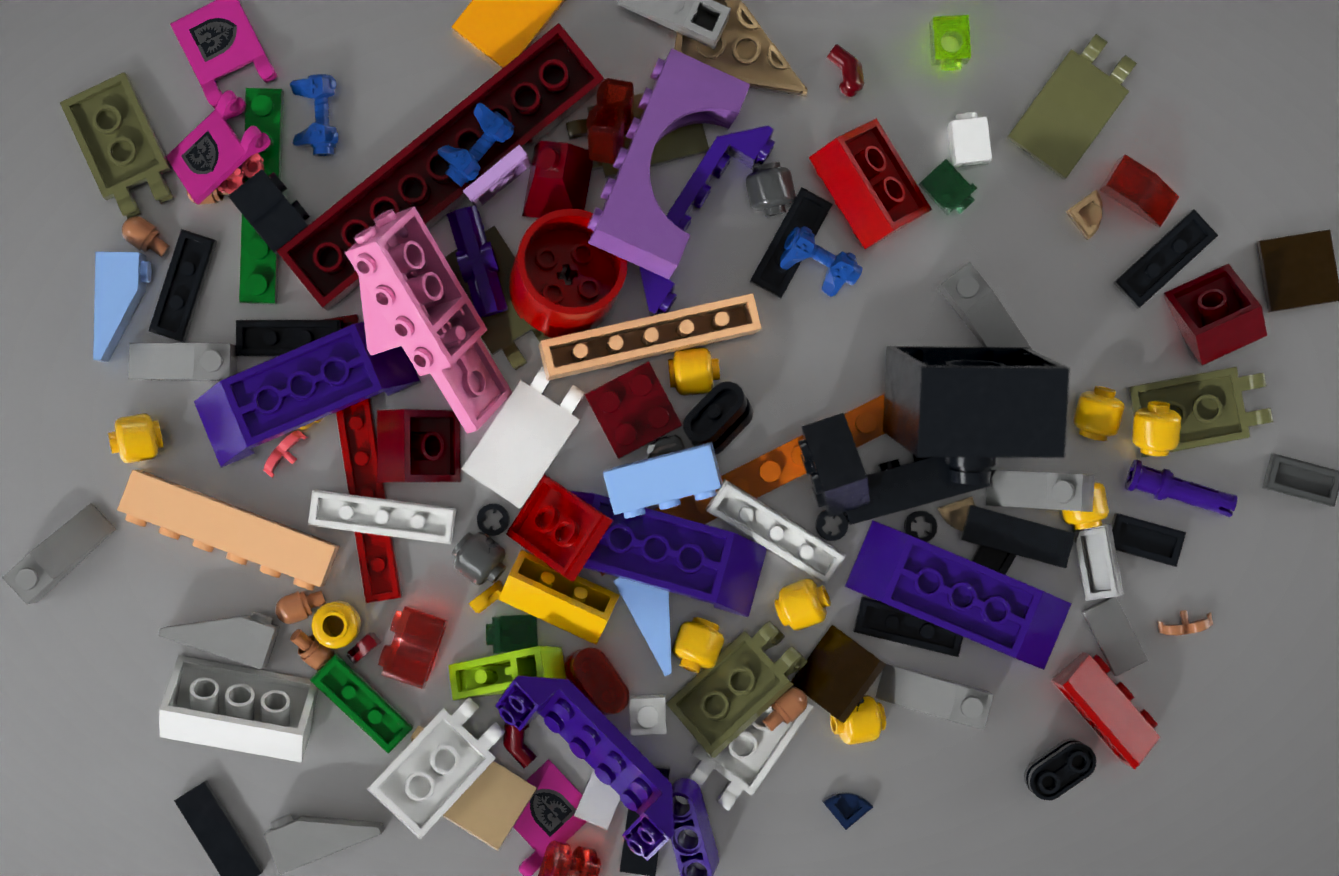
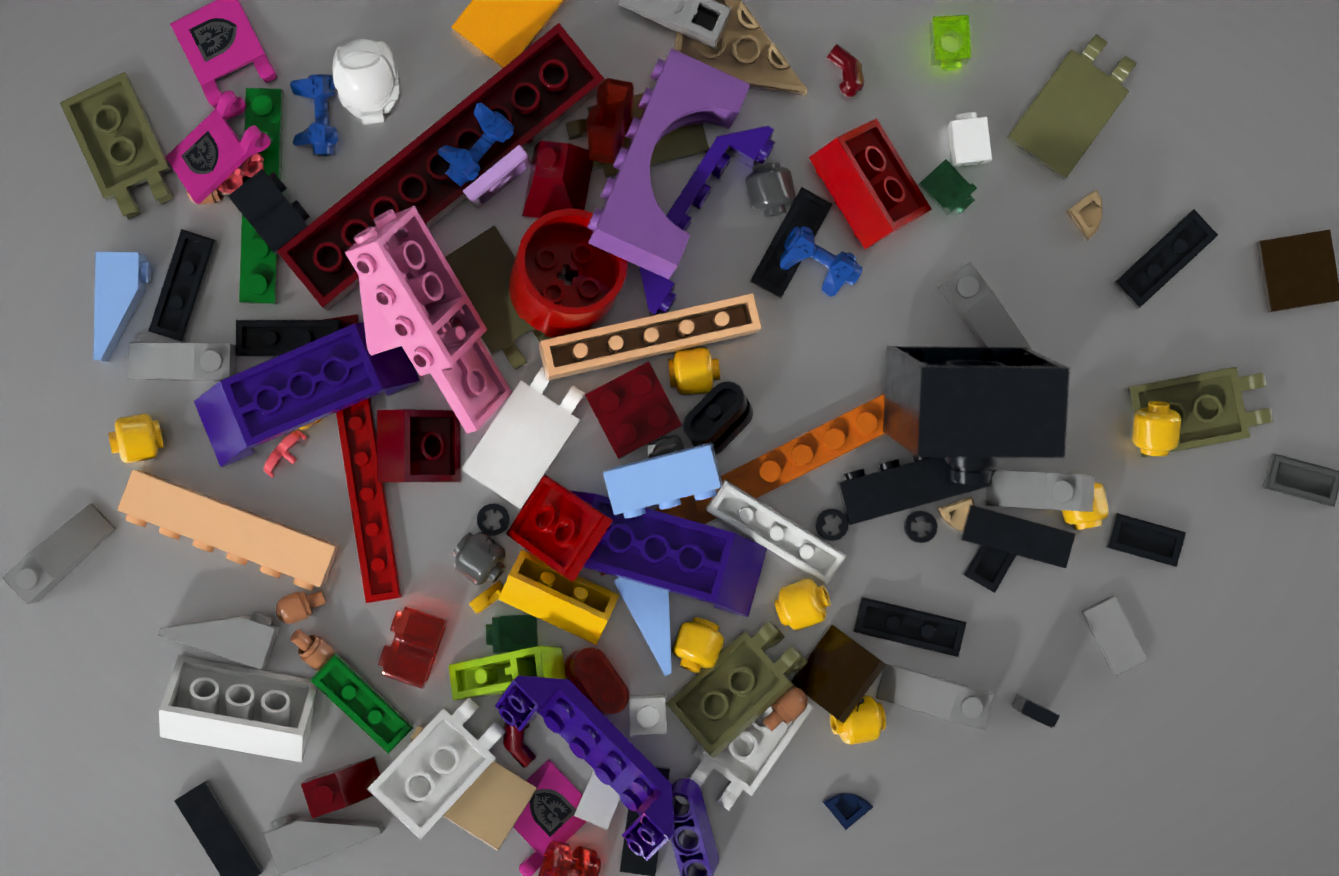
nougat cylinder [122,216,170,257] -> none
white tile [308,490,457,544] -> none
yellow head [311,601,361,649] -> none
dark red tile [346,632,382,665] -> none
dark purple piece [447,205,508,318] -> none
black brick [798,413,871,517] -> none
dark purple slope [845,520,1072,670] -> none
black brick [1024,739,1096,800] -> none
slope [1051,652,1160,770] -> none
yellow head [1073,386,1125,441] -> none
light grey tile [1073,524,1124,601] -> none
clear red slope [1099,154,1179,228] -> none
dark purple pin [1125,459,1237,517] -> none
nougat piece [1157,610,1213,635] -> none
dark red slope [1164,263,1267,365] -> none
none -> dark red slope [301,756,381,818]
none -> white helmet [332,39,400,125]
none -> black tile [1011,694,1060,728]

